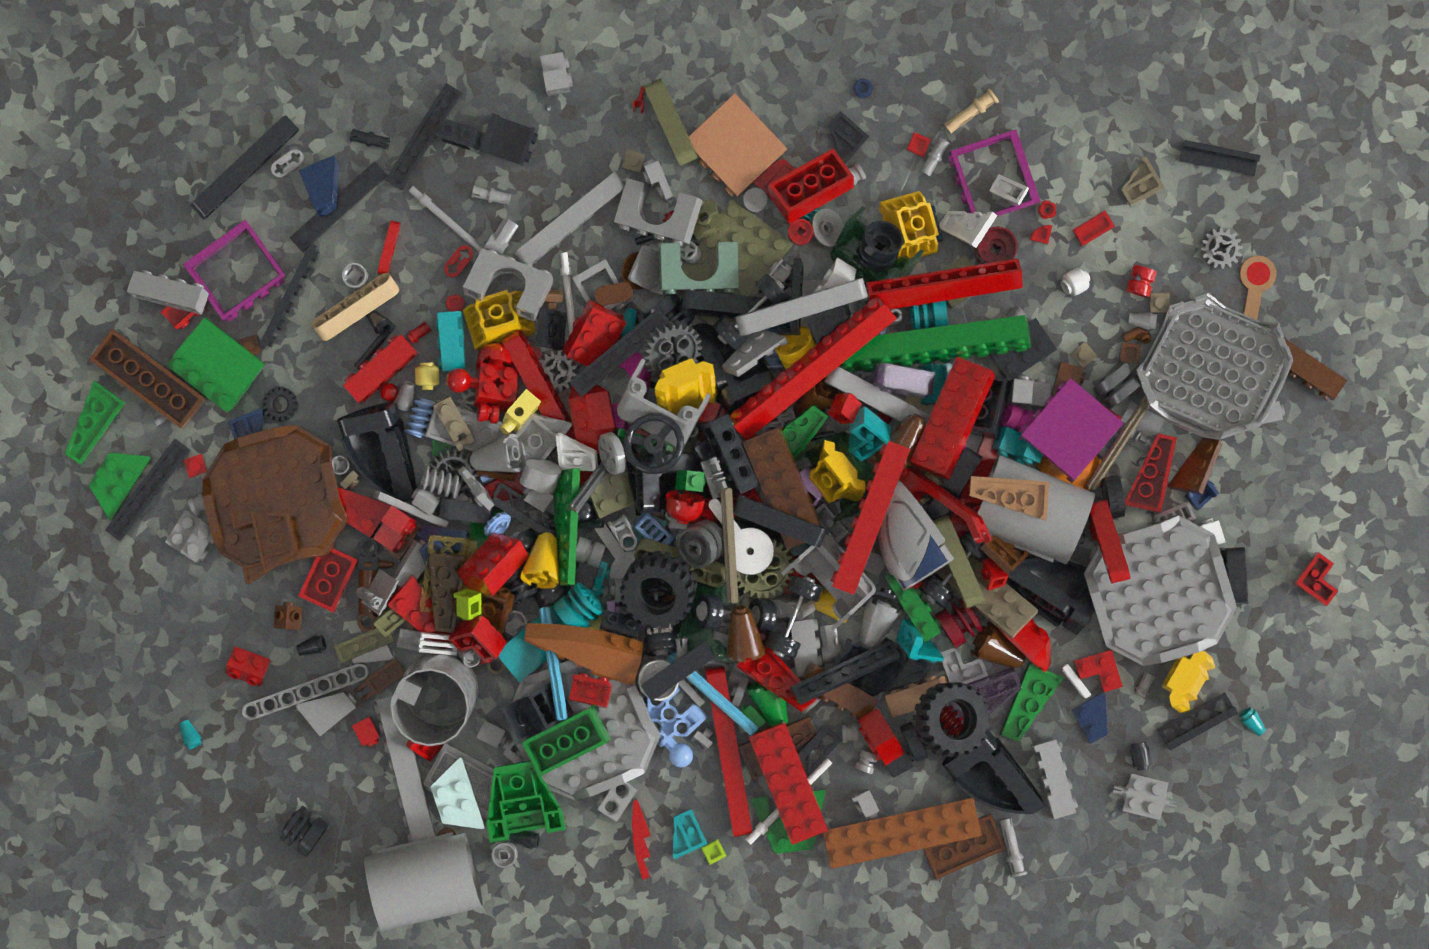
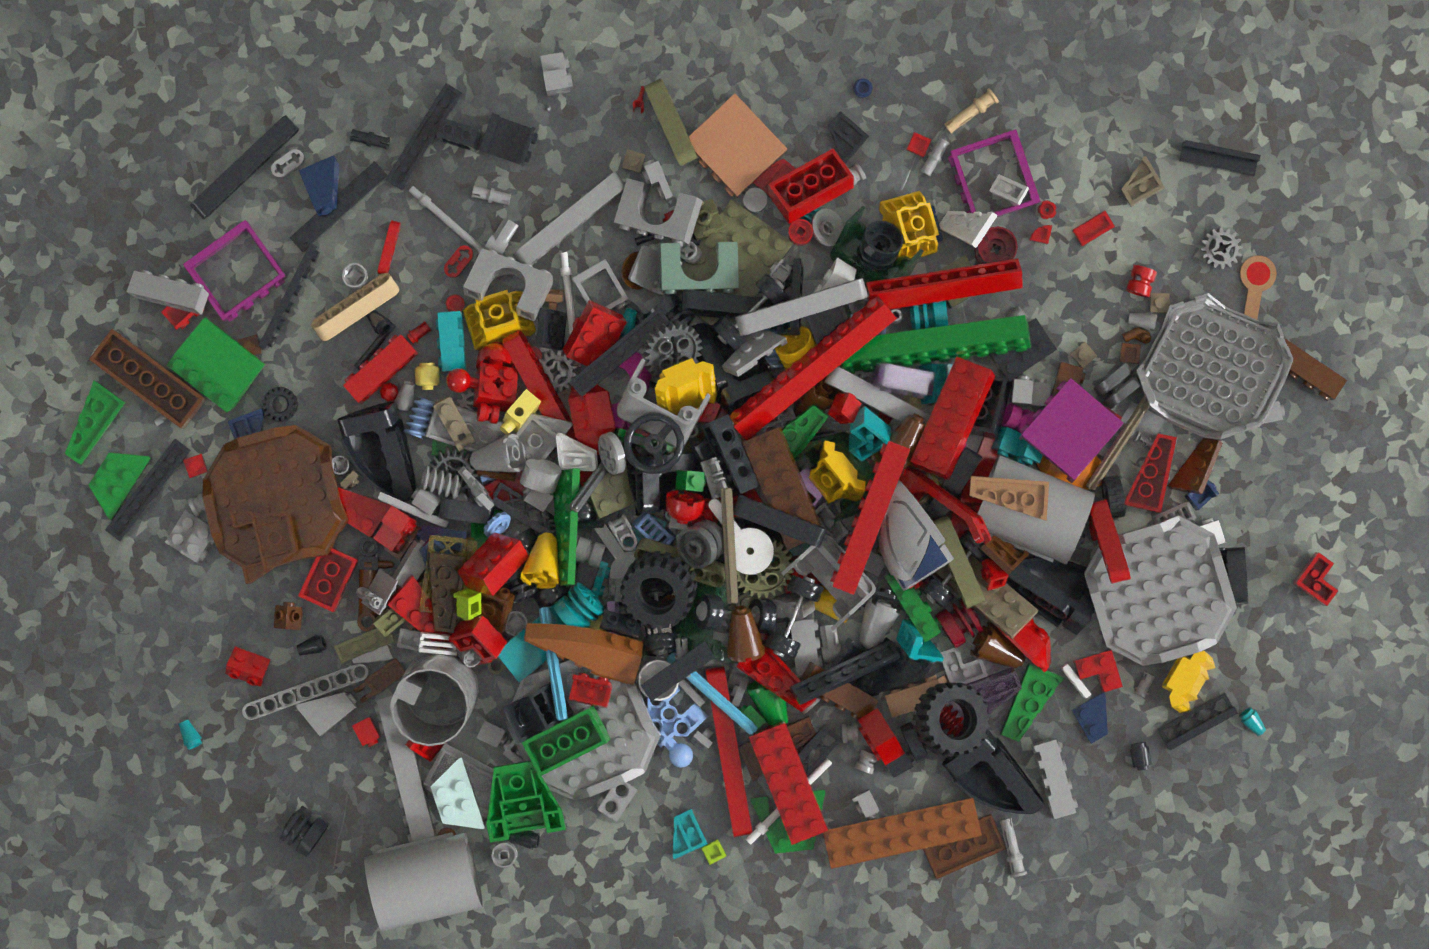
reddish brown tile [595,282,633,306] -> none
red slope [632,799,651,880] -> none
white head [1061,268,1090,296] -> none
light grey plate [1112,774,1178,820] -> none

